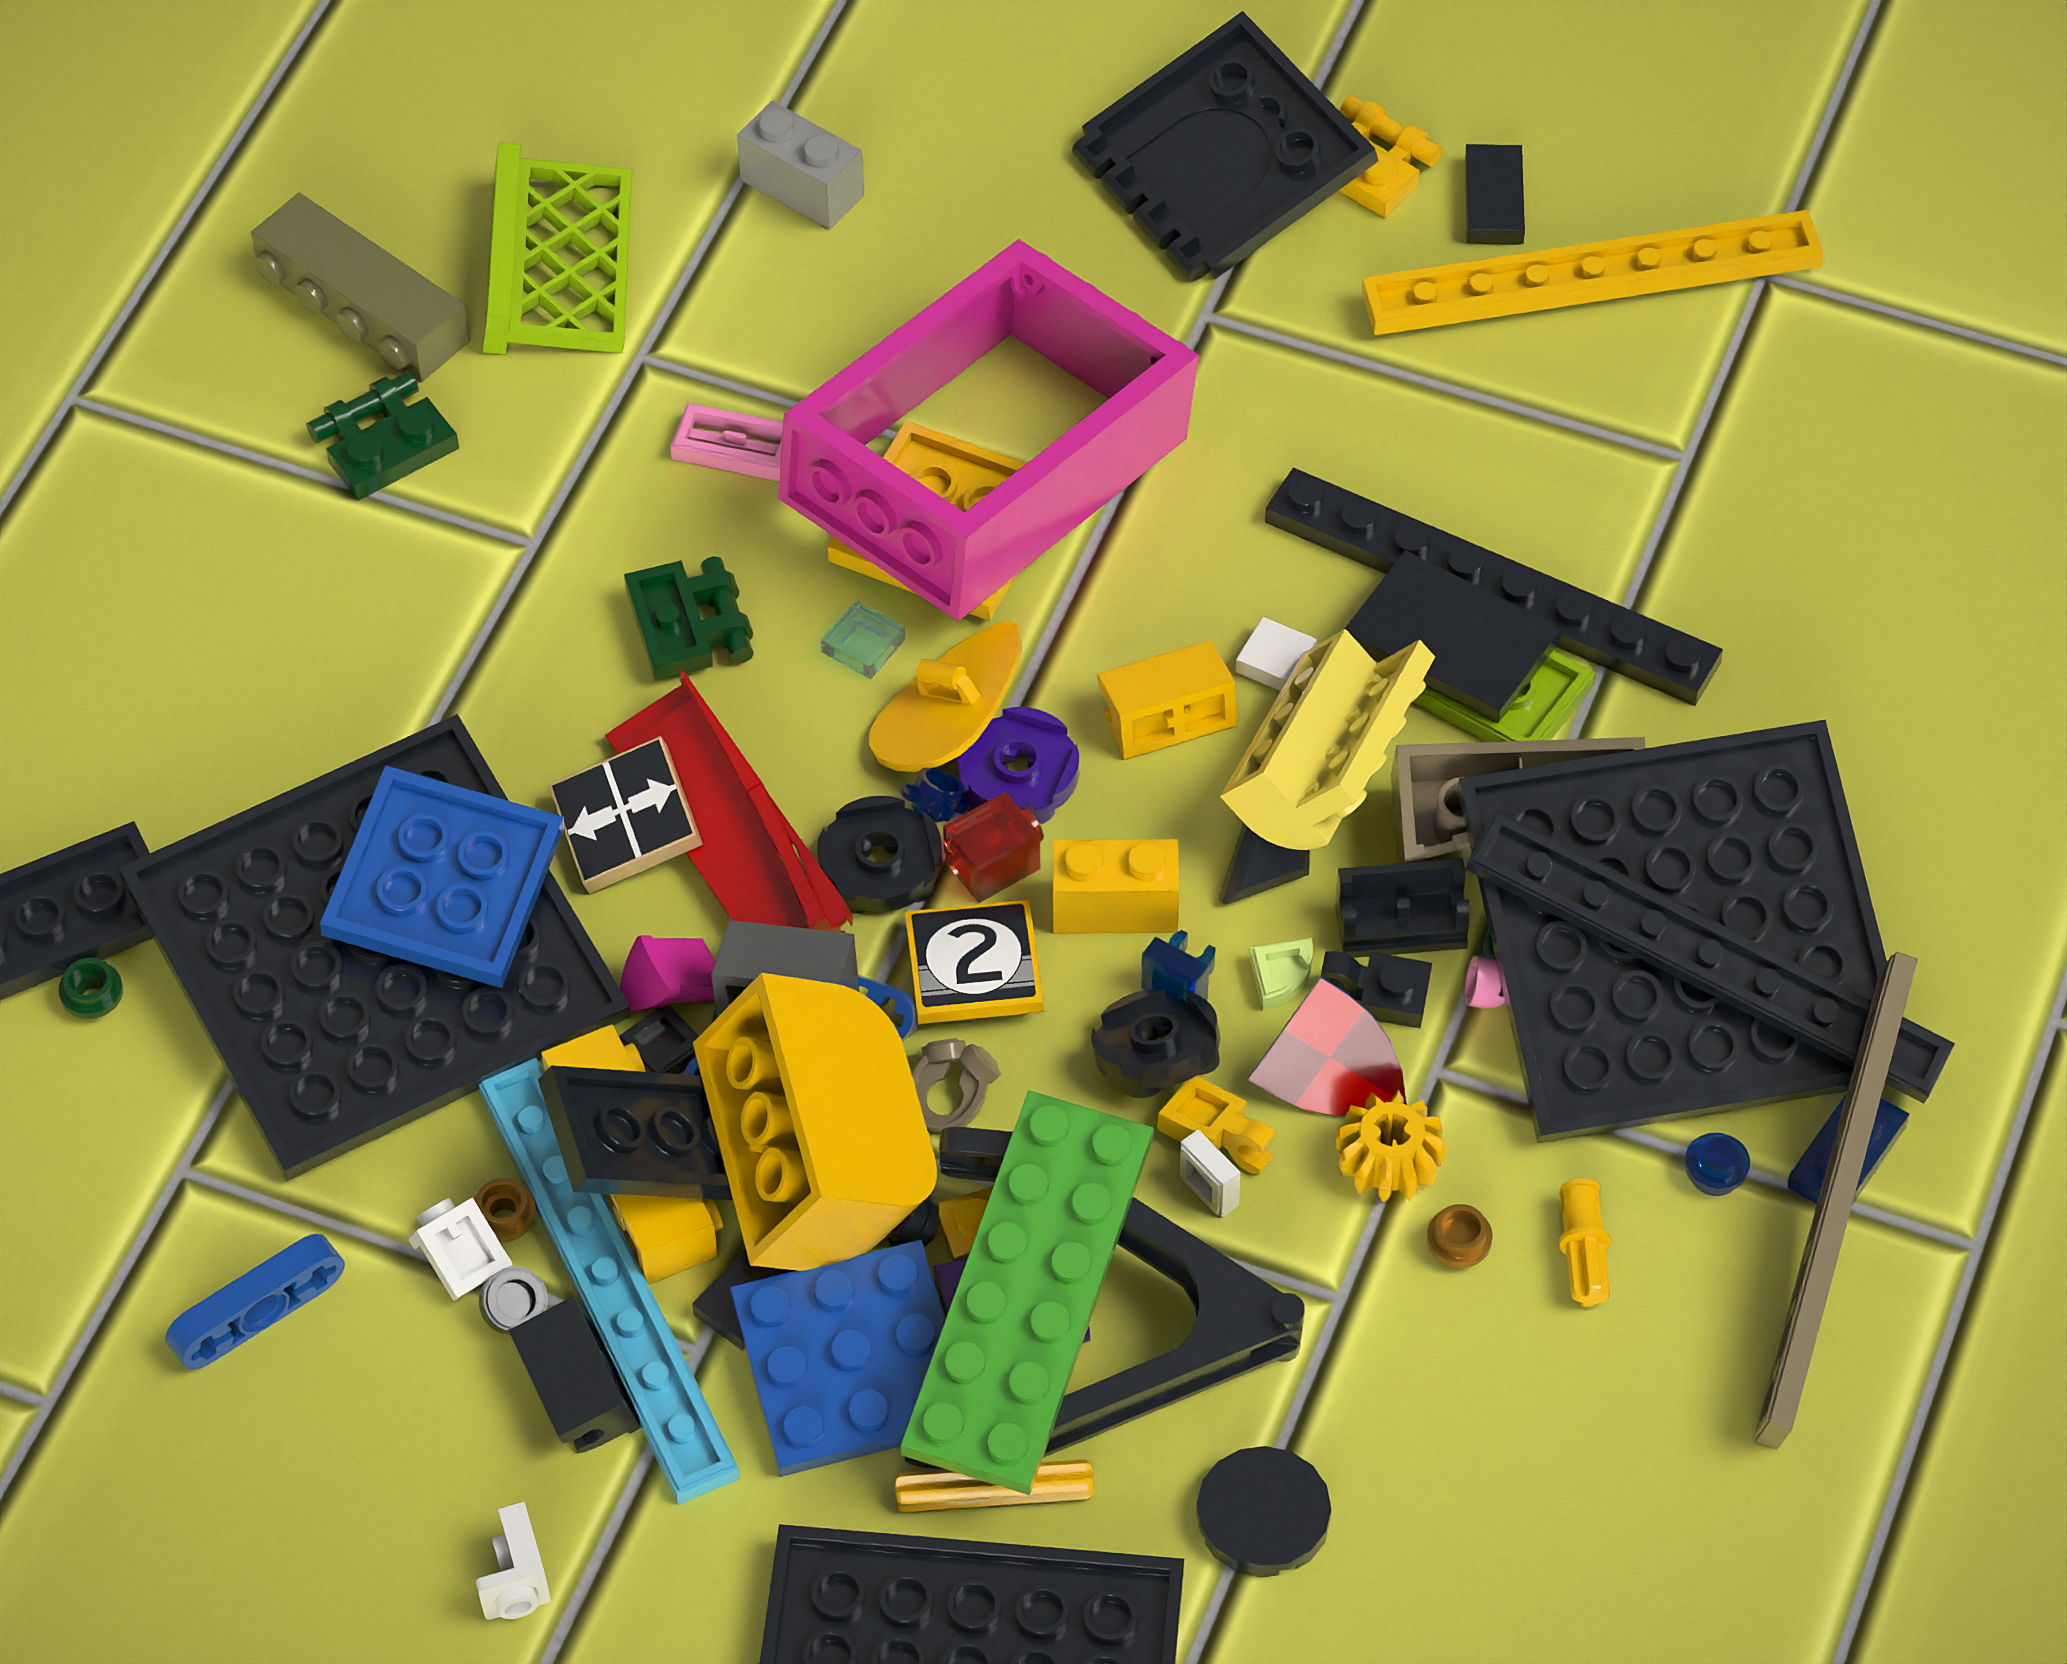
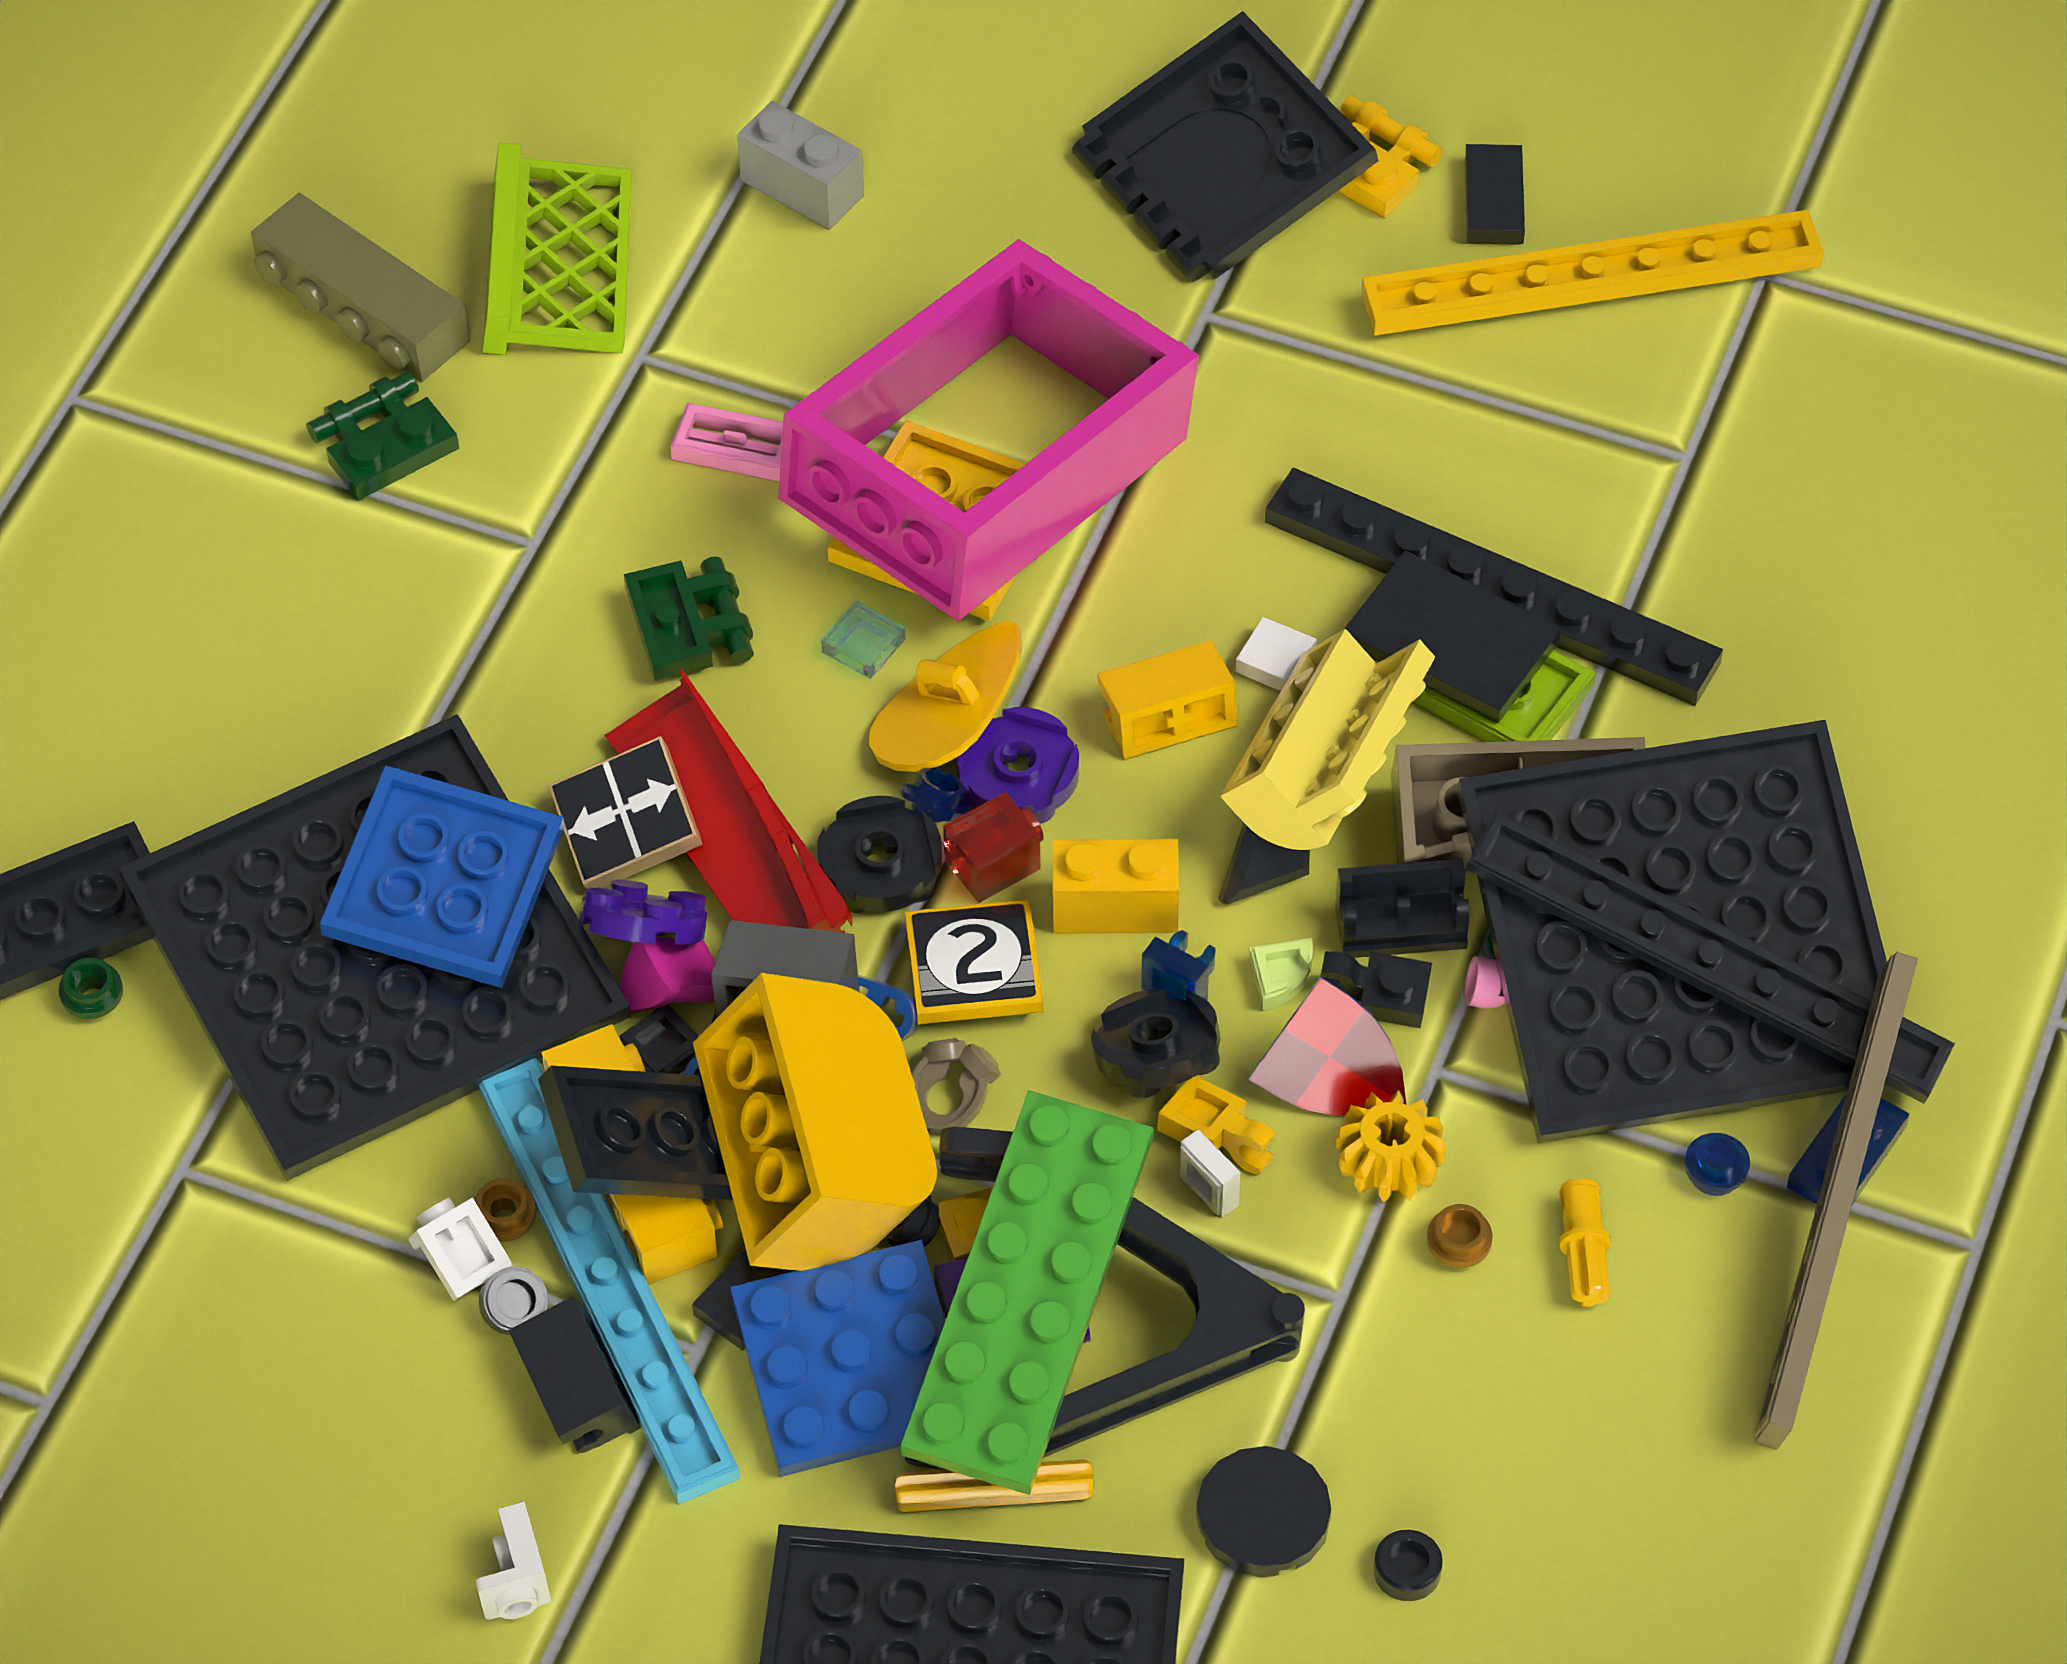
blue beam [165,1234,345,1370] -> none
none -> dark purple plate [579,880,708,944]
none -> black tile [1374,1529,1443,1601]

